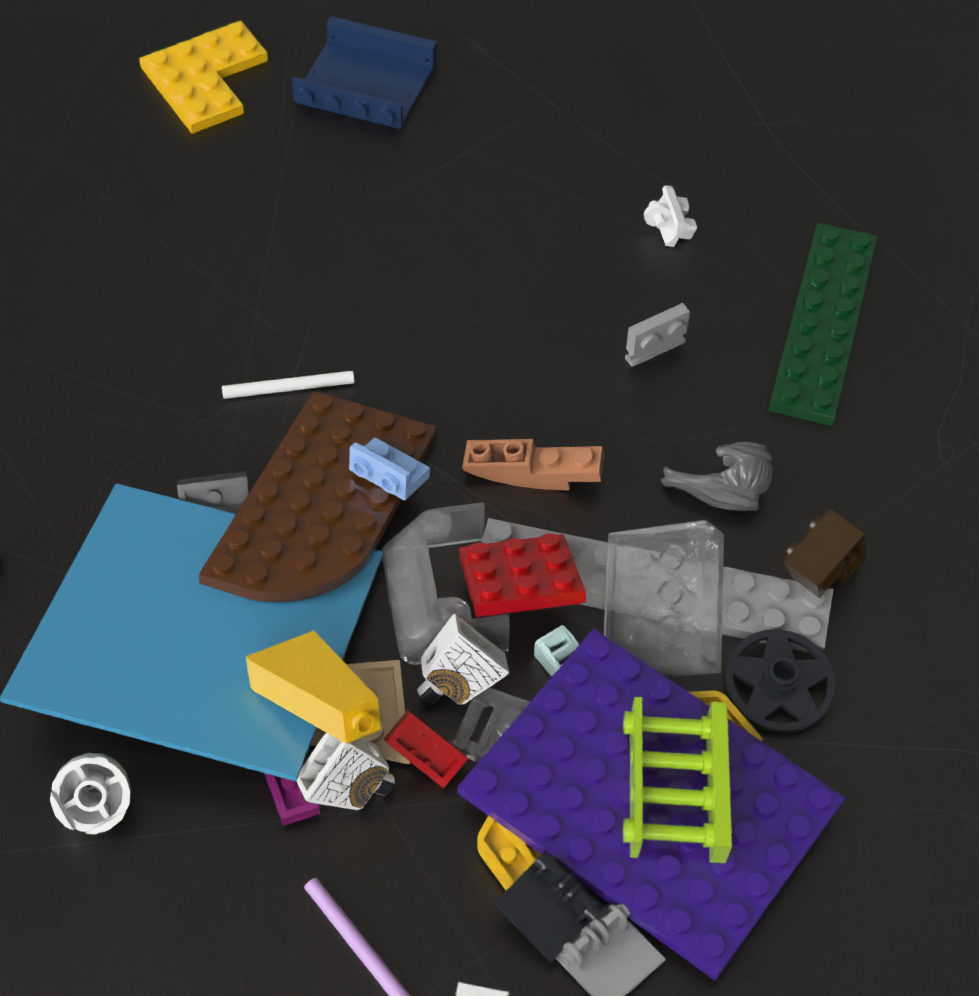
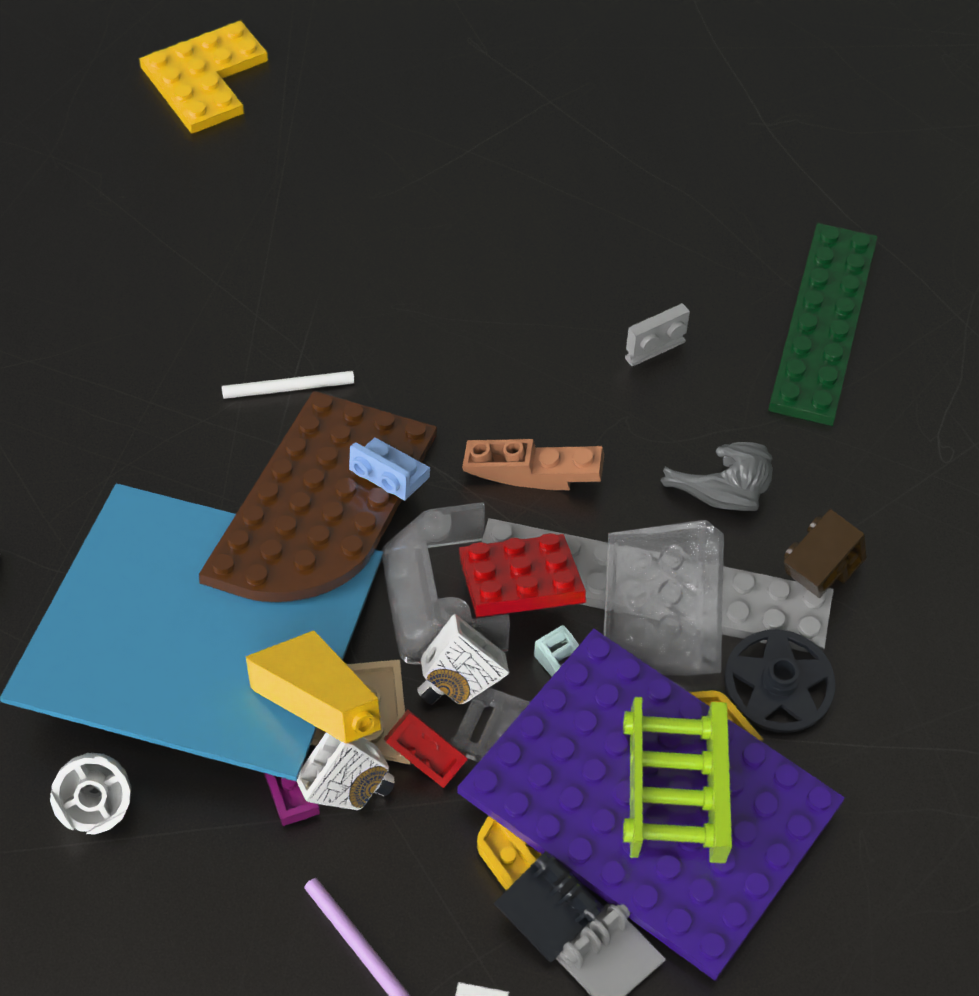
dark grey panel [177,471,249,513] -> none
dark blue panel [292,16,437,129] -> none
white hips [643,186,697,247] -> none

